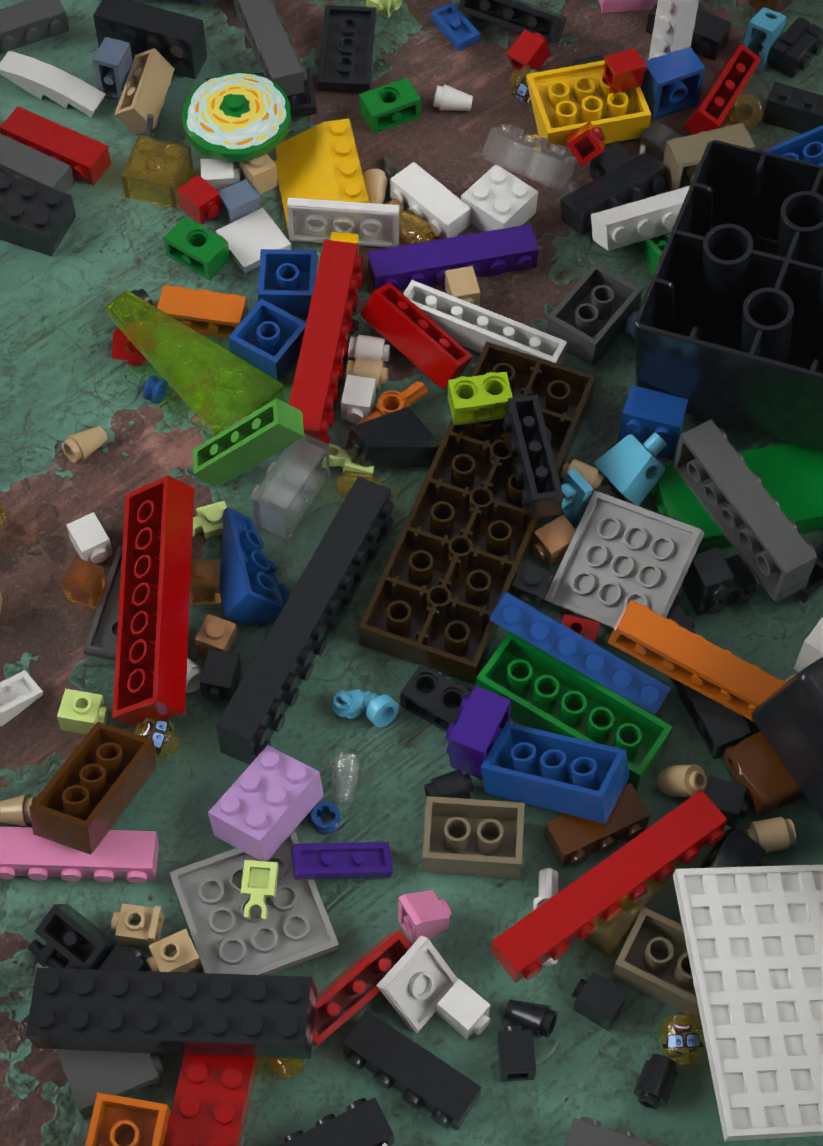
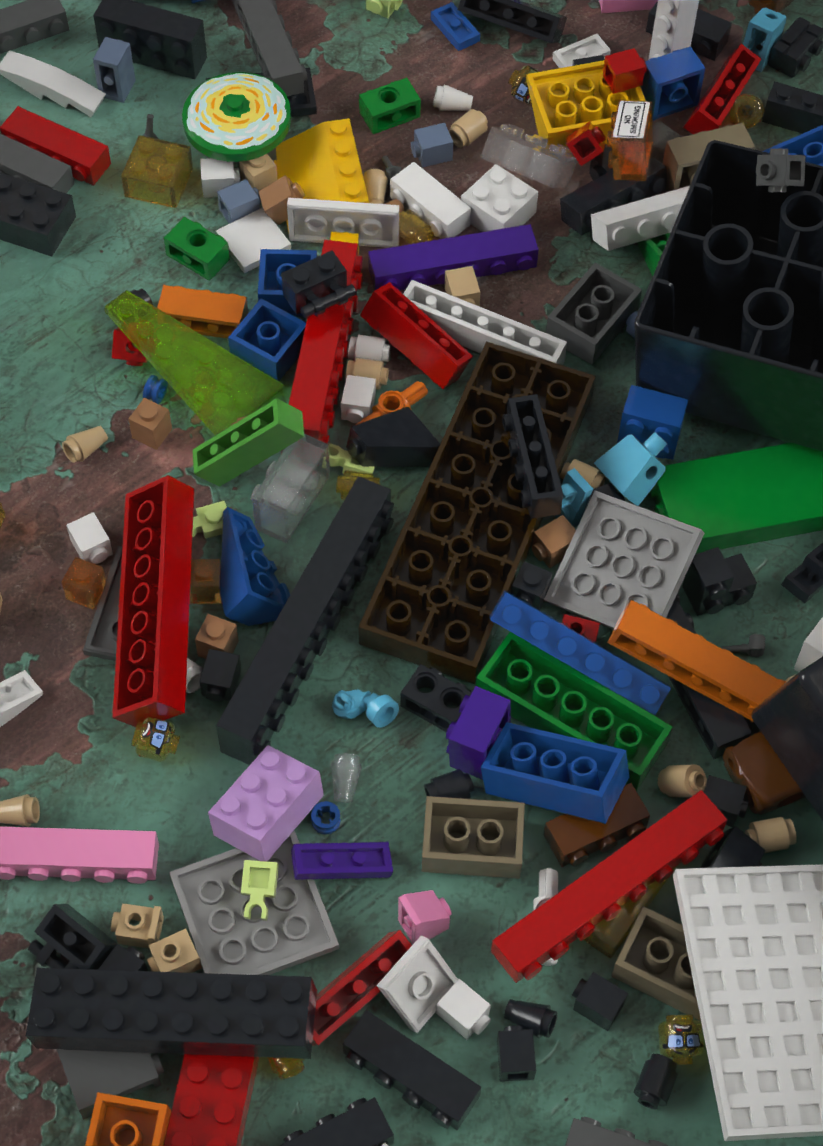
reddish brown brick [29,722,156,855] -> none
yellowish green brick [57,688,109,735] -> none
tan brick [115,48,174,135] -> none
red brick [177,175,222,225] -> none
black plate [317,5,376,92] -> none
lime brick [447,372,513,426] -> none
red brick [506,30,551,74] -> none
dark grey brick [673,419,817,603] -> none
none -> medium nougat brick [128,398,172,450]
none -> medium nougat brick [258,175,305,225]
none -> black brick [281,250,357,318]
none -> sand blue brick [411,123,453,167]
none -> tan brick [449,109,488,148]
none -> white plate [552,34,611,68]
none -> clear orange brick [607,100,654,181]
none -> dark grey hand [722,634,766,658]
none -> dark grey brick [756,149,805,192]

